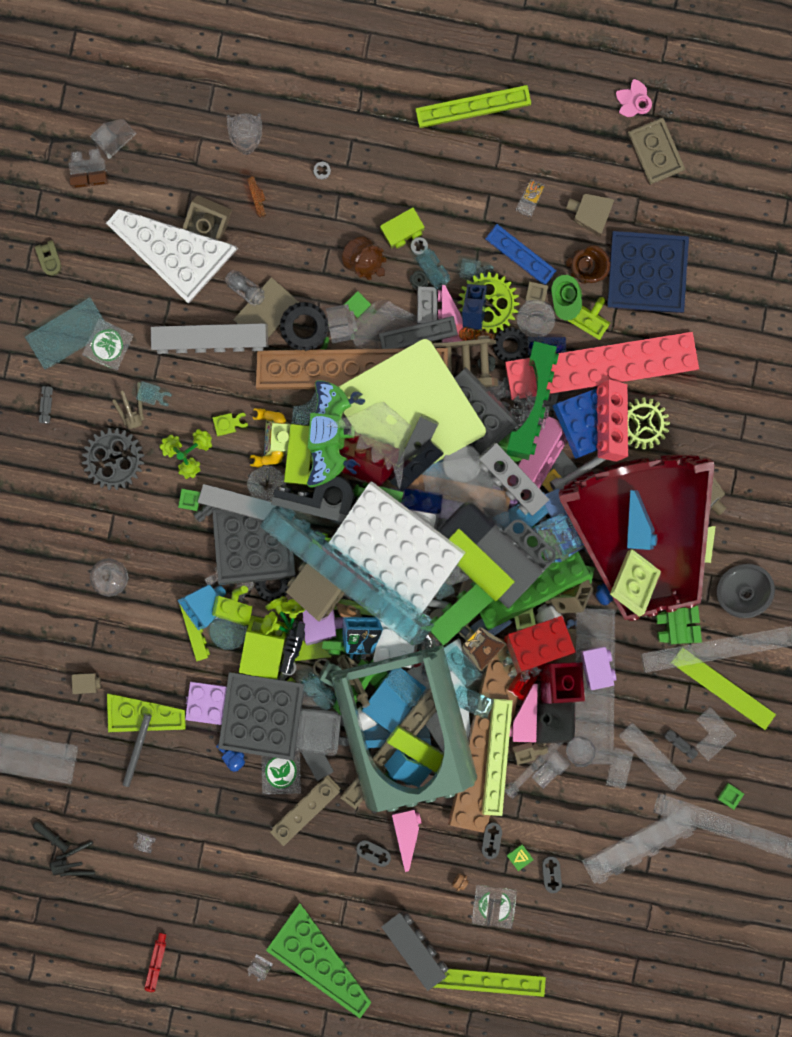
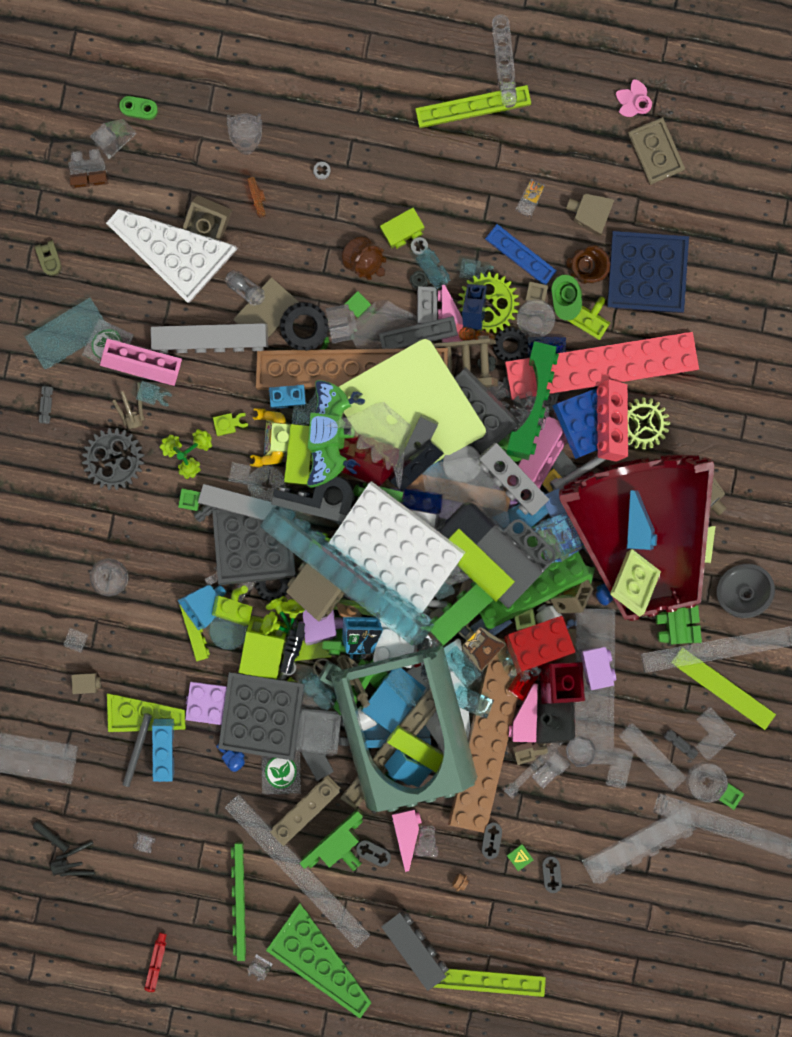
clear slope [472,885,517,929] -> none
yellowish green tile [482,698,513,816] -> none
none -> clear tile [63,628,89,653]
none -> bright pink brick [100,339,182,386]
none -> bright green plate [119,96,158,120]
none -> dark azure arch [152,719,174,782]
none -> clear plate [224,794,371,949]
none -> clear tile [228,462,251,485]
none -> bright green plate [231,842,246,961]
none -> dark azure hips [269,385,306,409]
none -> bright green brick [299,808,364,871]
none -> clear plate [415,826,438,857]
none -> clear piece [492,15,517,108]
none -> clear brick [686,762,728,803]

